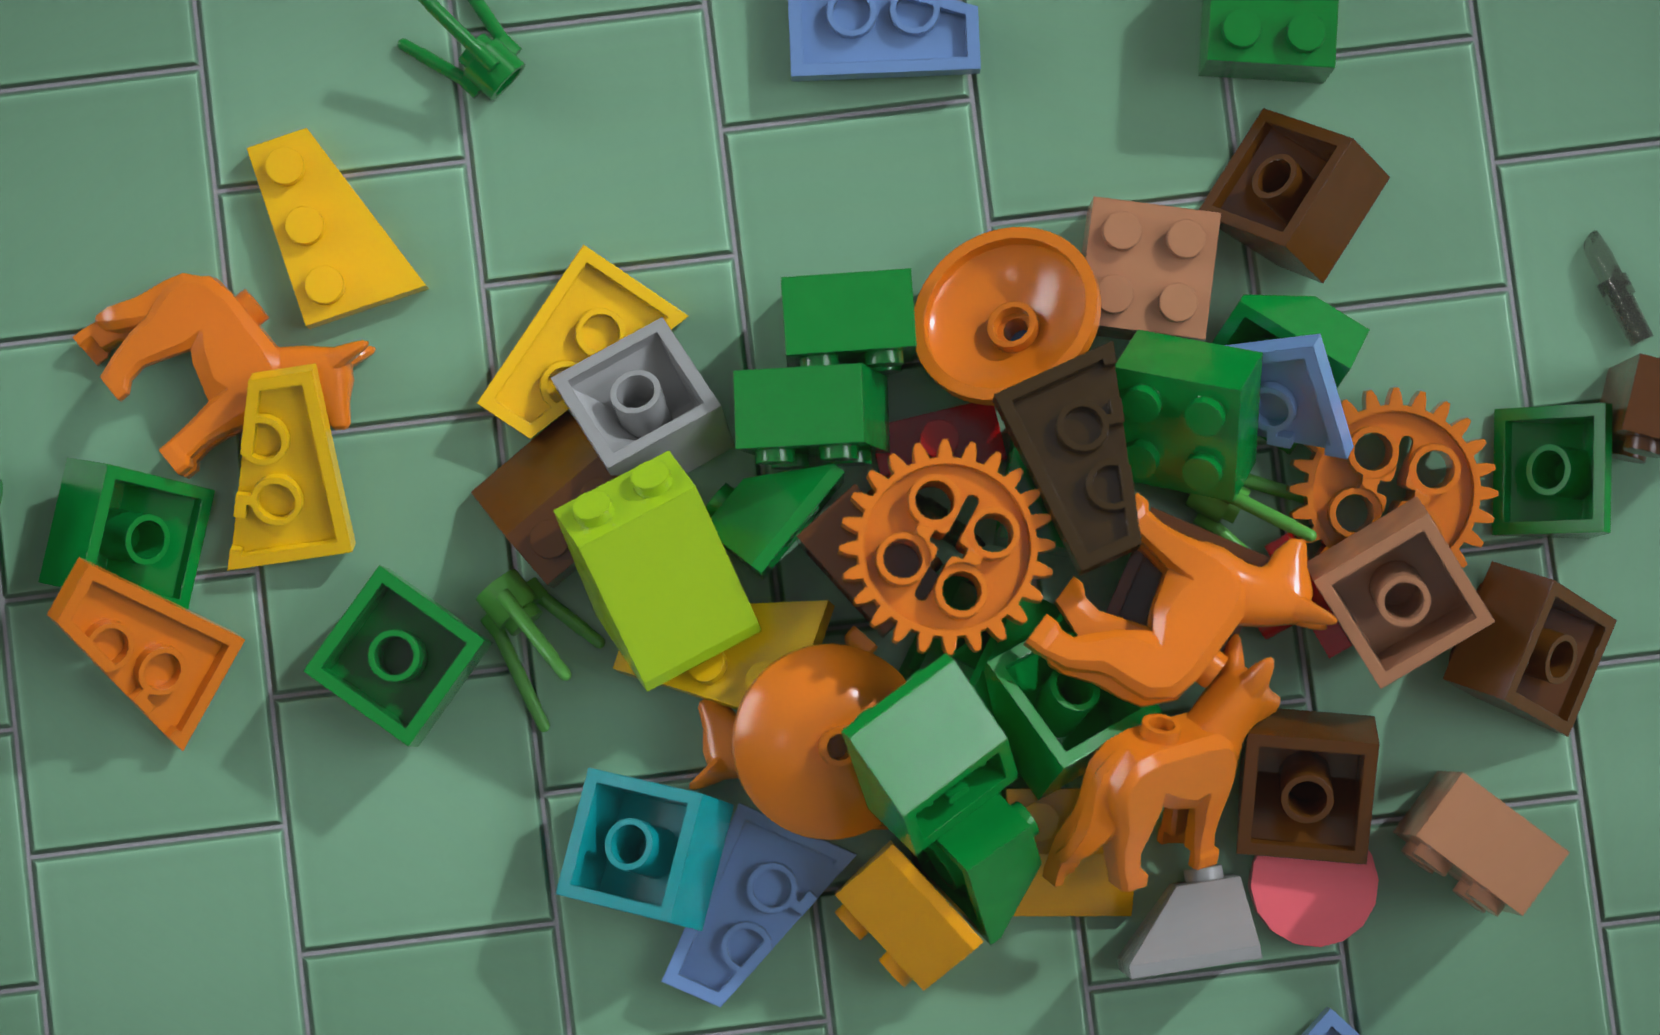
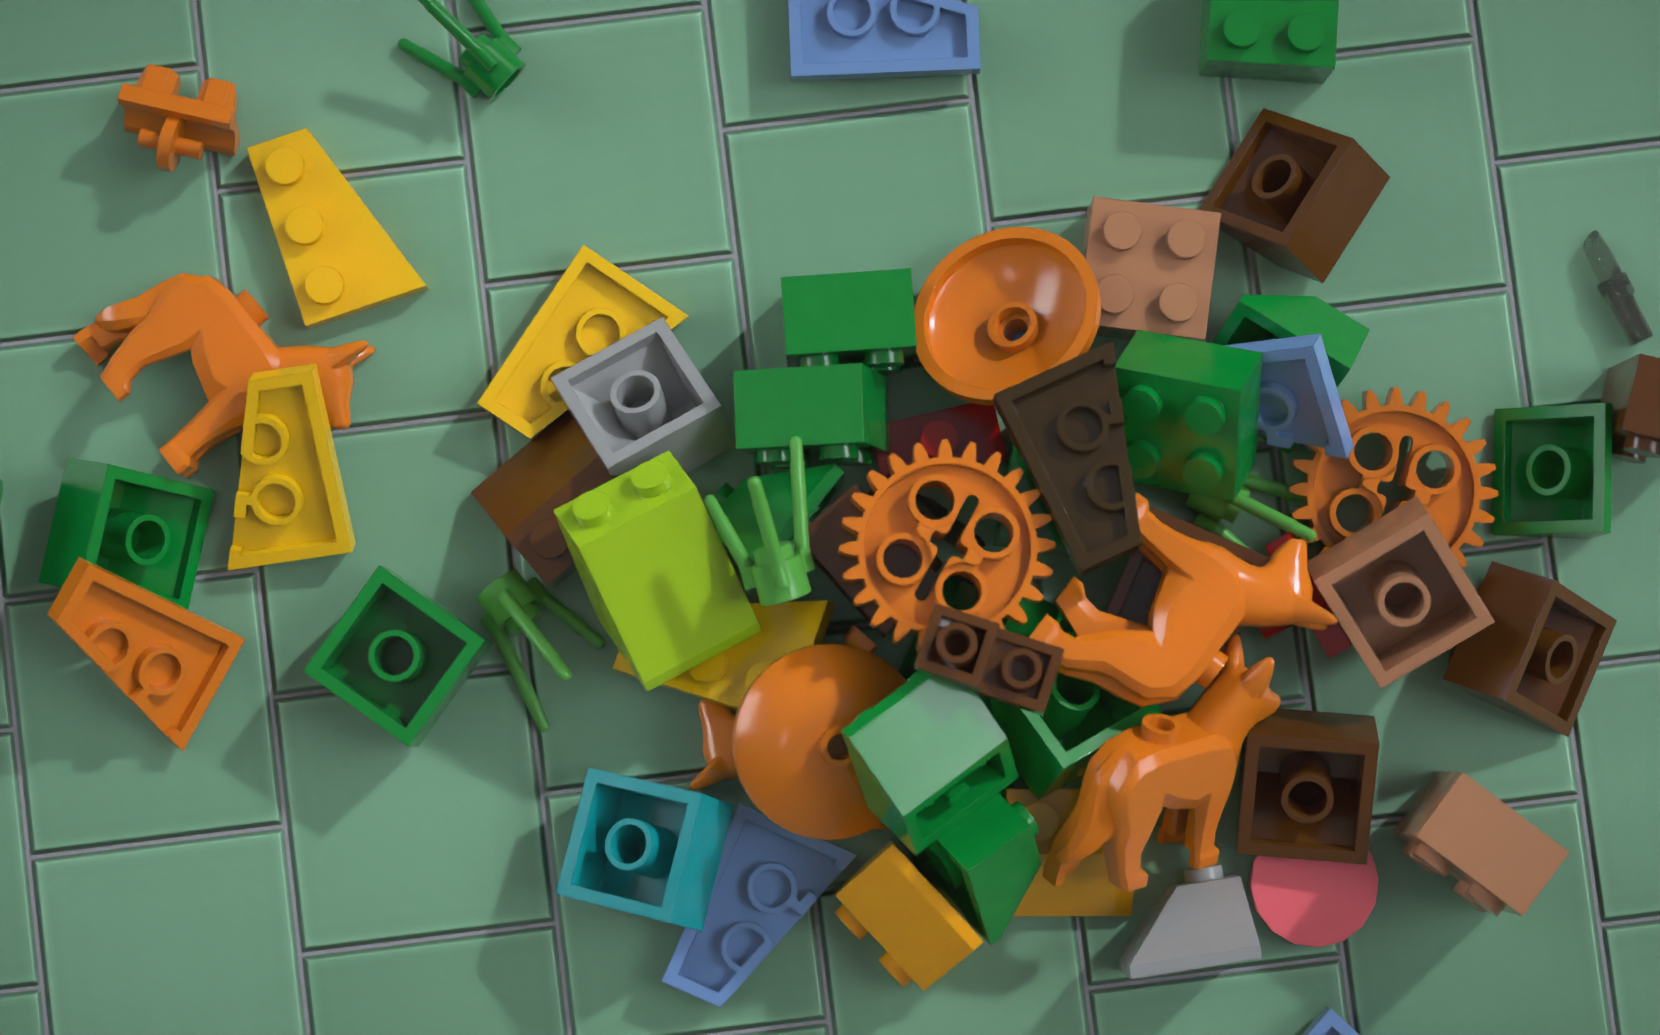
none -> orange hips [117,64,240,172]
none -> bright green plant [703,436,816,606]
none -> reddish brown slope [914,603,1064,716]

